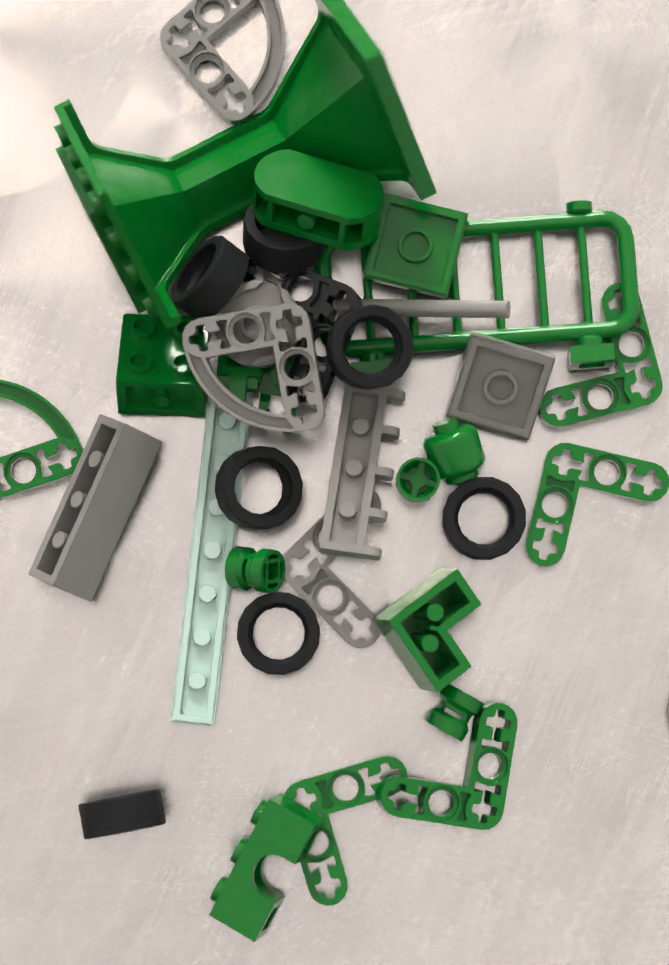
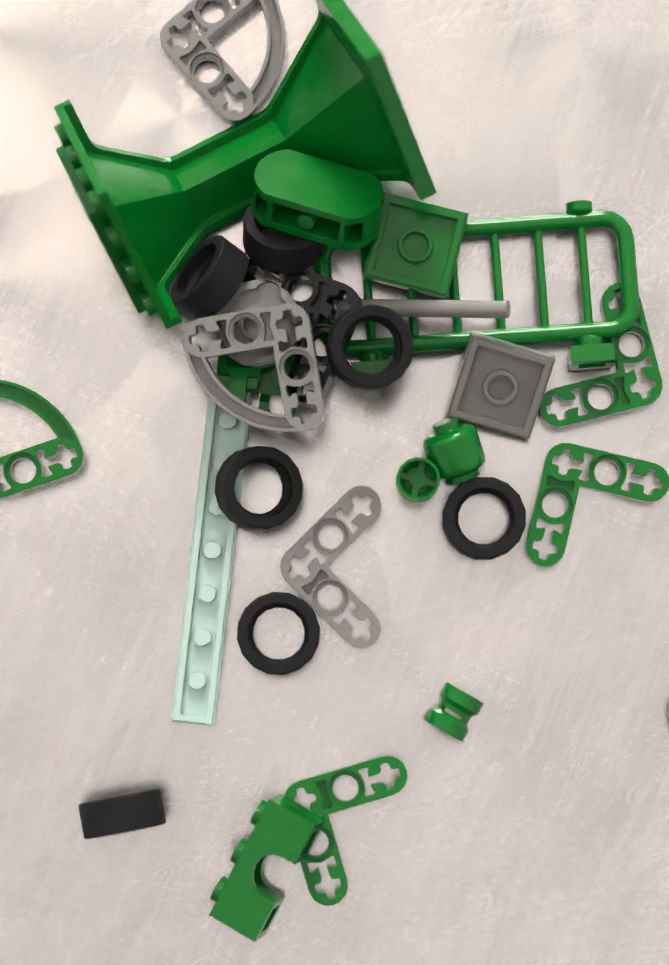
light grey brick [28,414,162,602] -> none
green bracket [116,314,209,417] -> none
green wheel [225,546,286,593] -> none
light grey hinge [319,383,406,560] -> none
green brick [373,568,482,693] -> none
green beam [376,702,517,830] -> none

